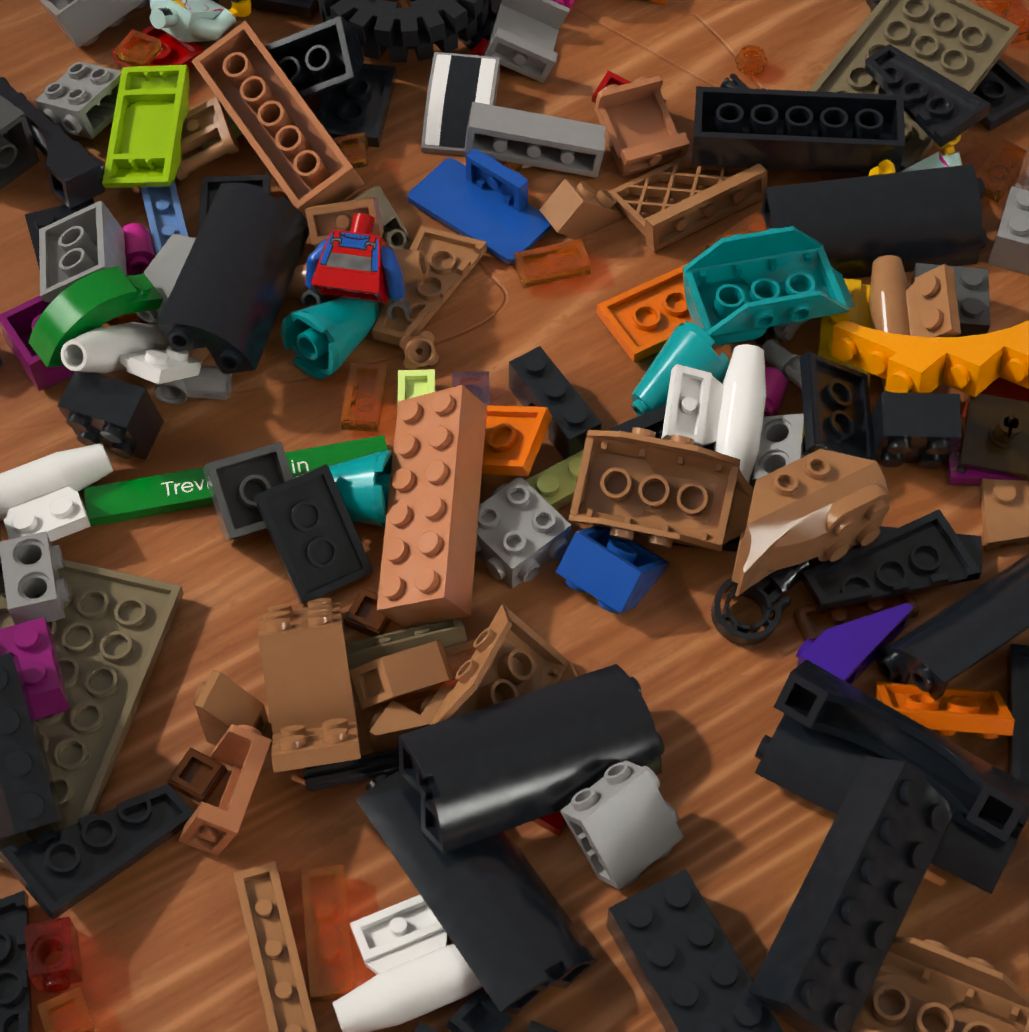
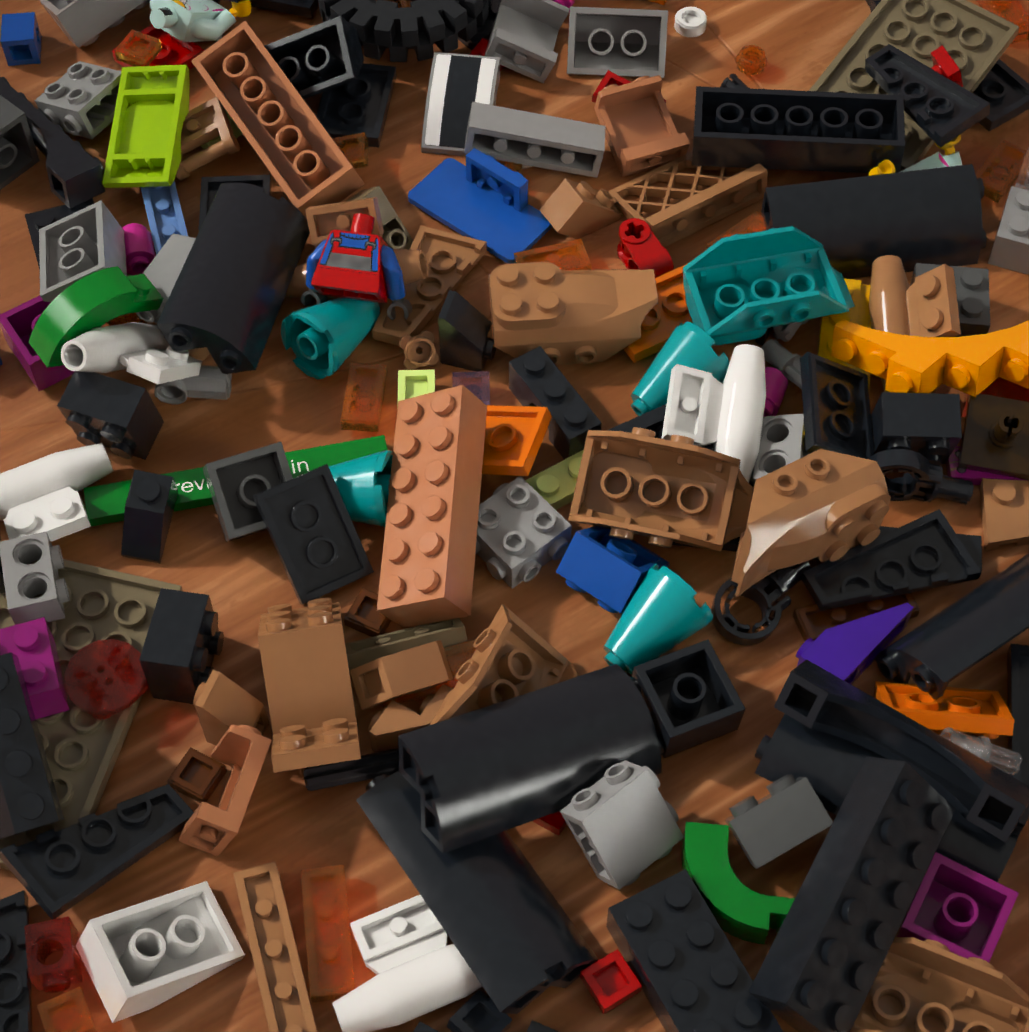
none -> blue brick [1,12,42,66]
none -> clear red plate [64,639,148,720]
none -> white slope [76,881,245,1023]
none -> black slope [121,470,179,564]
none -> black brick [139,588,224,704]
none -> black slope [438,290,496,373]
none -> medium nougat slope [488,262,658,365]
none -> light grey slope [567,6,668,78]
none -> red plate [580,949,642,1014]
none -> teal cone [603,564,713,674]
none -> red piece [617,218,674,278]
none -> black brick [632,640,745,758]
none -> white tile [674,7,707,37]
none -> green arch [682,821,795,945]
none -> dark grey brick [725,774,833,869]
none -> black pin [868,449,973,505]
none -> magenta brick [896,852,1019,962]
none -> red plate [931,45,963,87]
none -> clear axle [940,727,1022,775]

